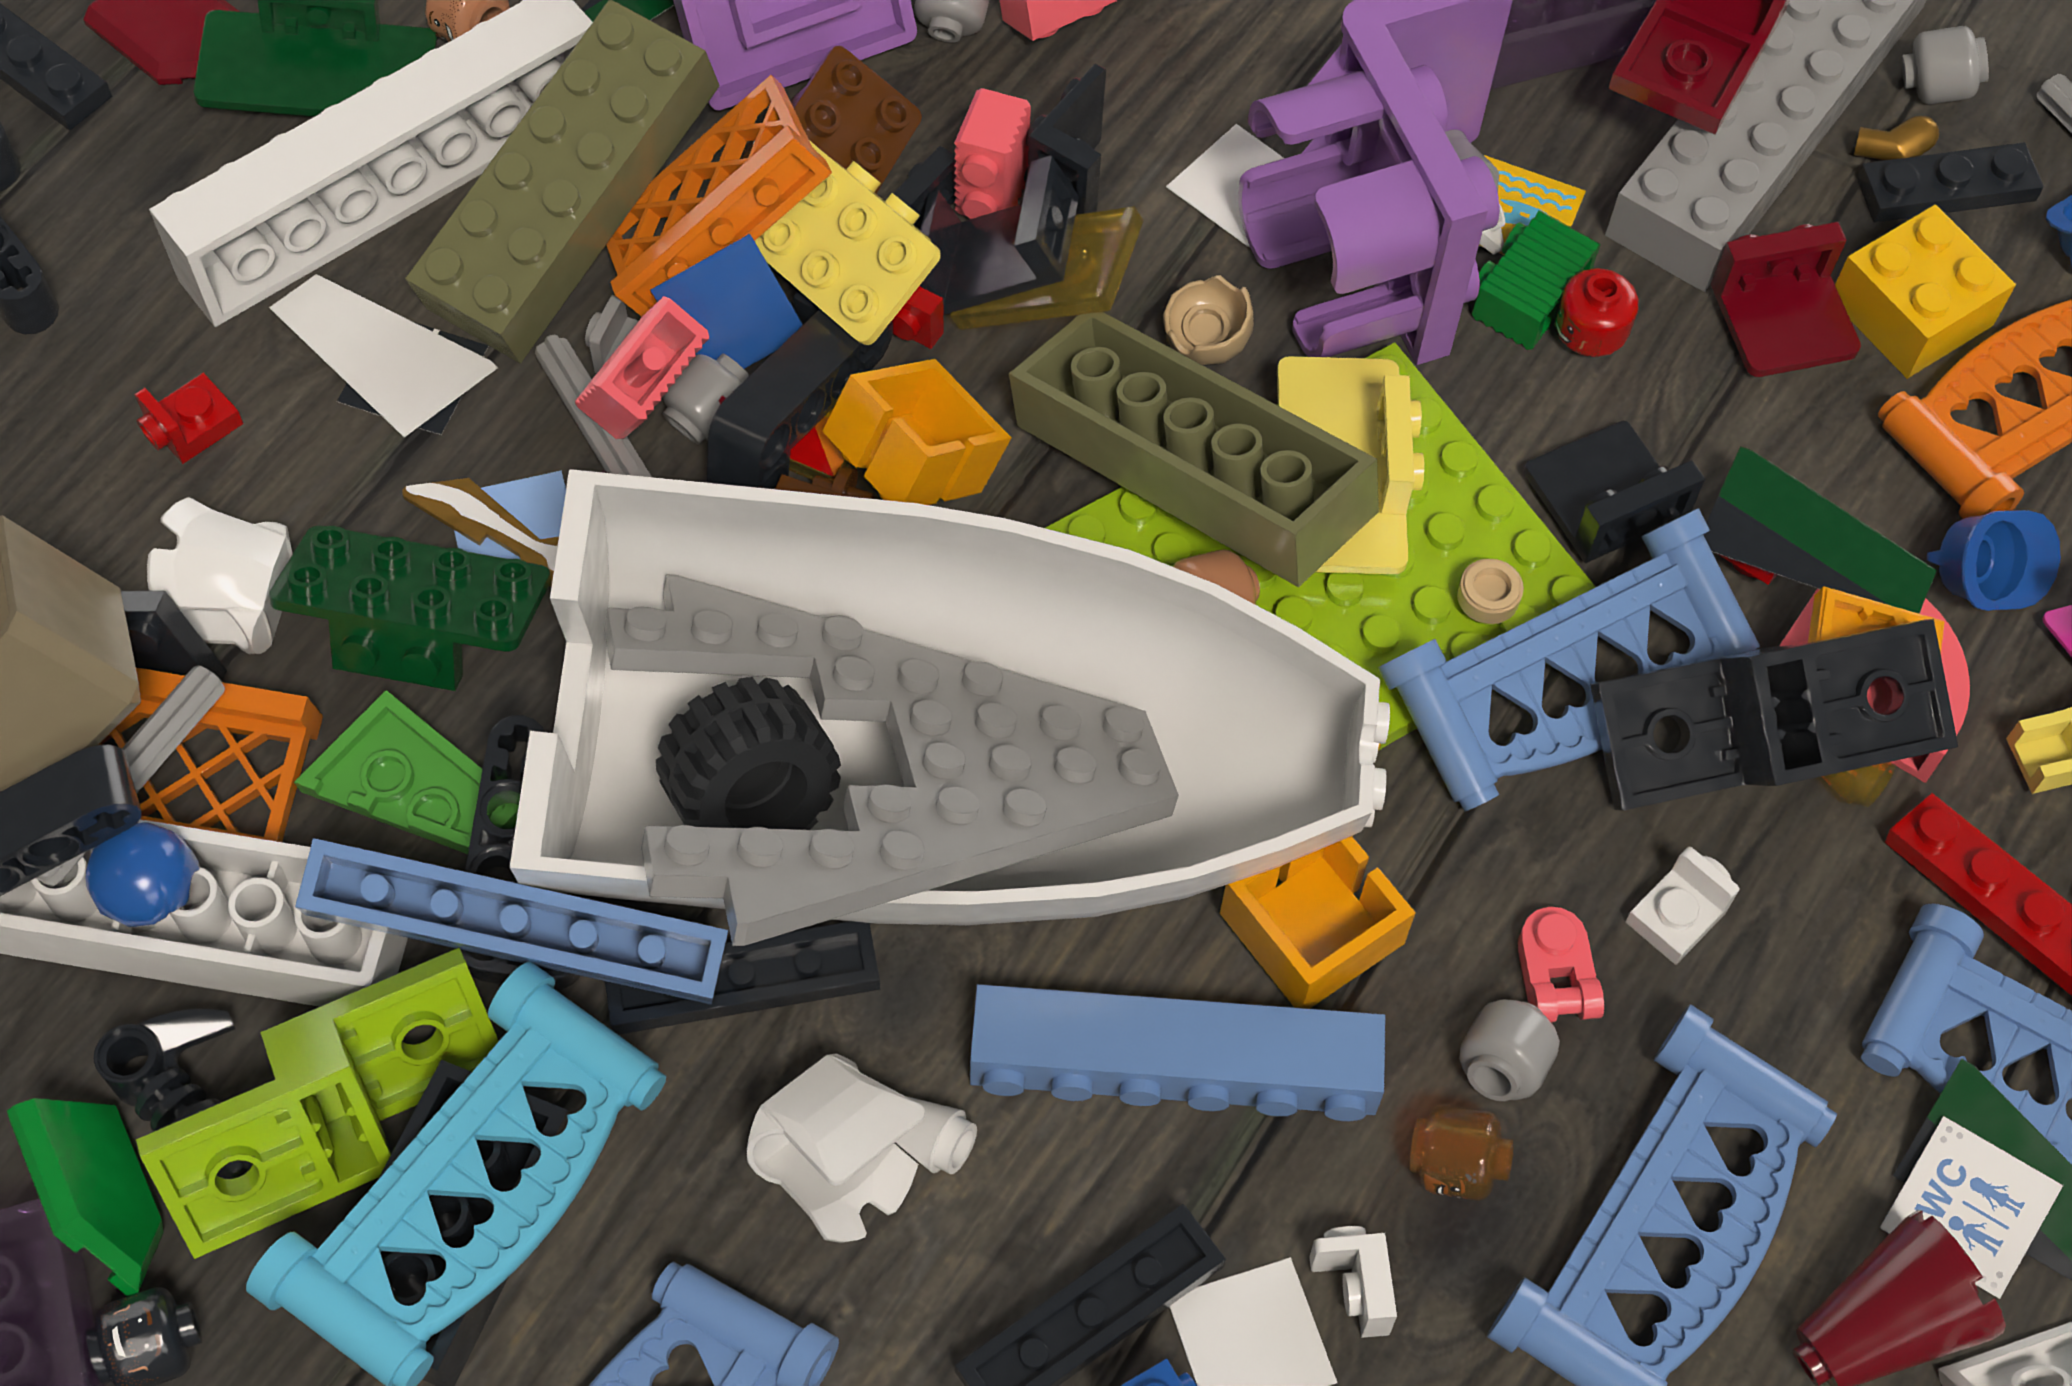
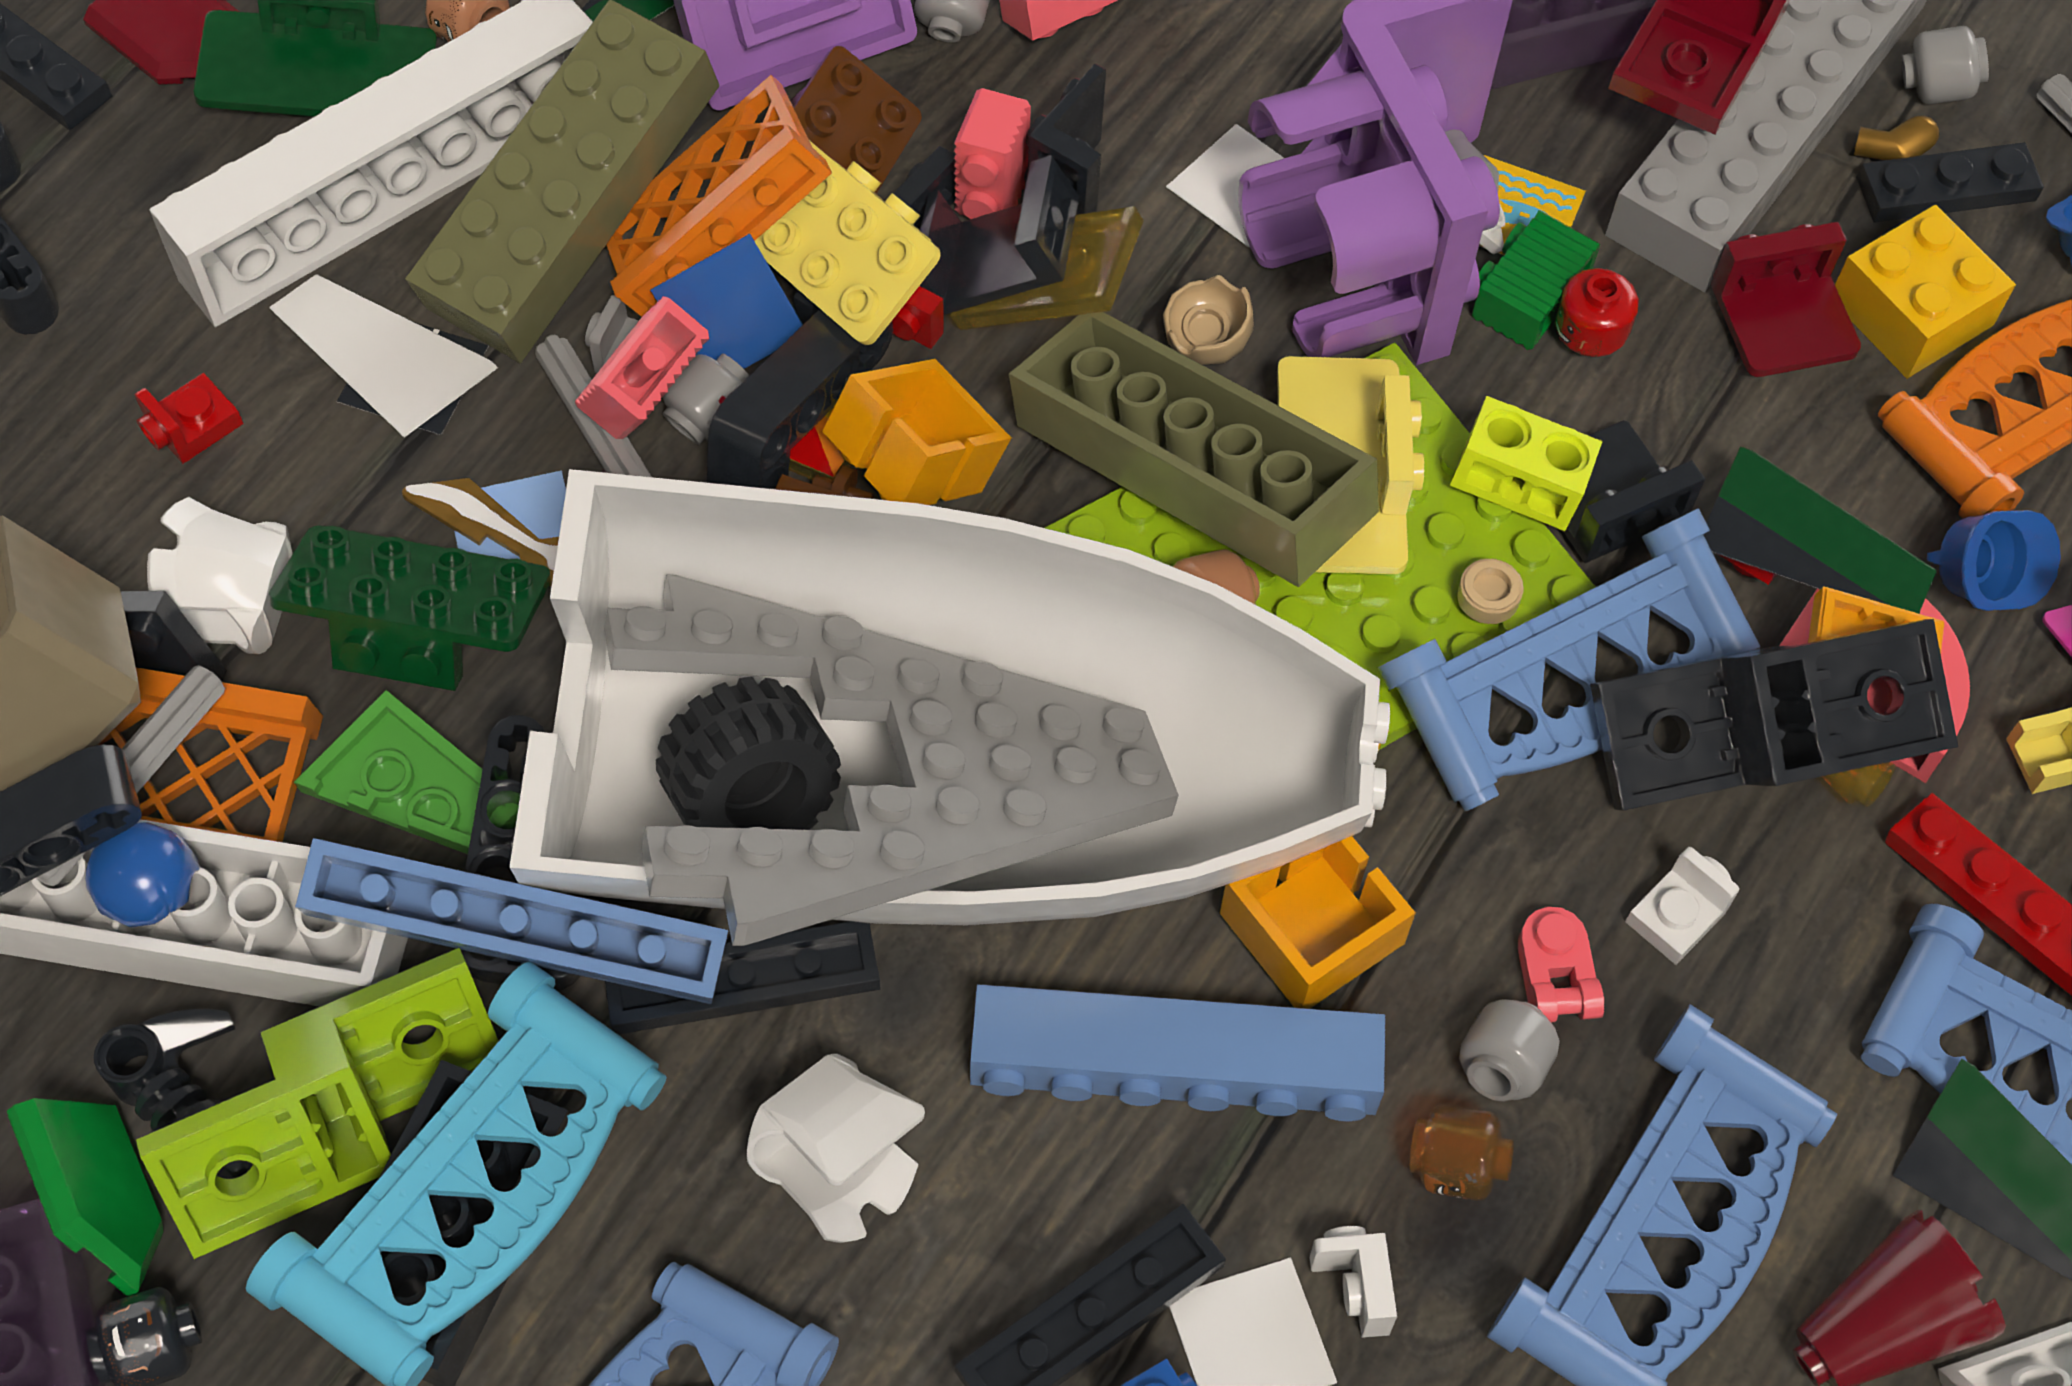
white cone [895,1096,977,1174] -> none
white sticker [1880,1116,2063,1299] -> none
none -> neon yellow brick [1450,396,1602,531]

